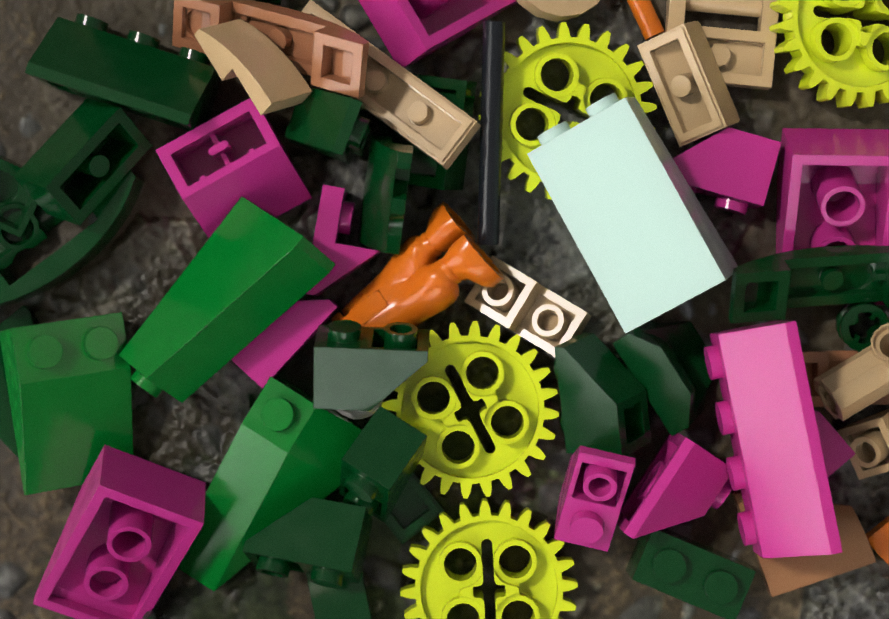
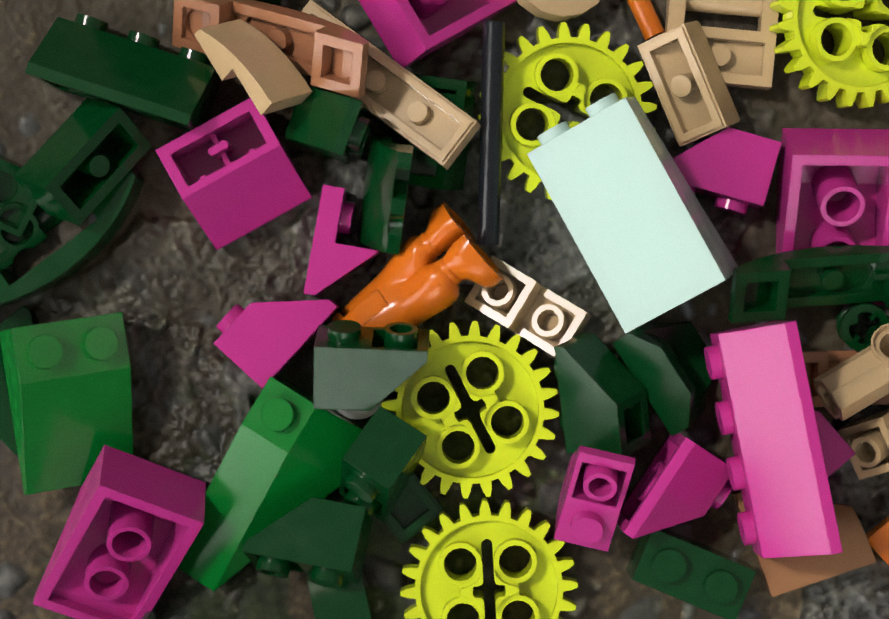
green slope [119,197,336,403] -> none

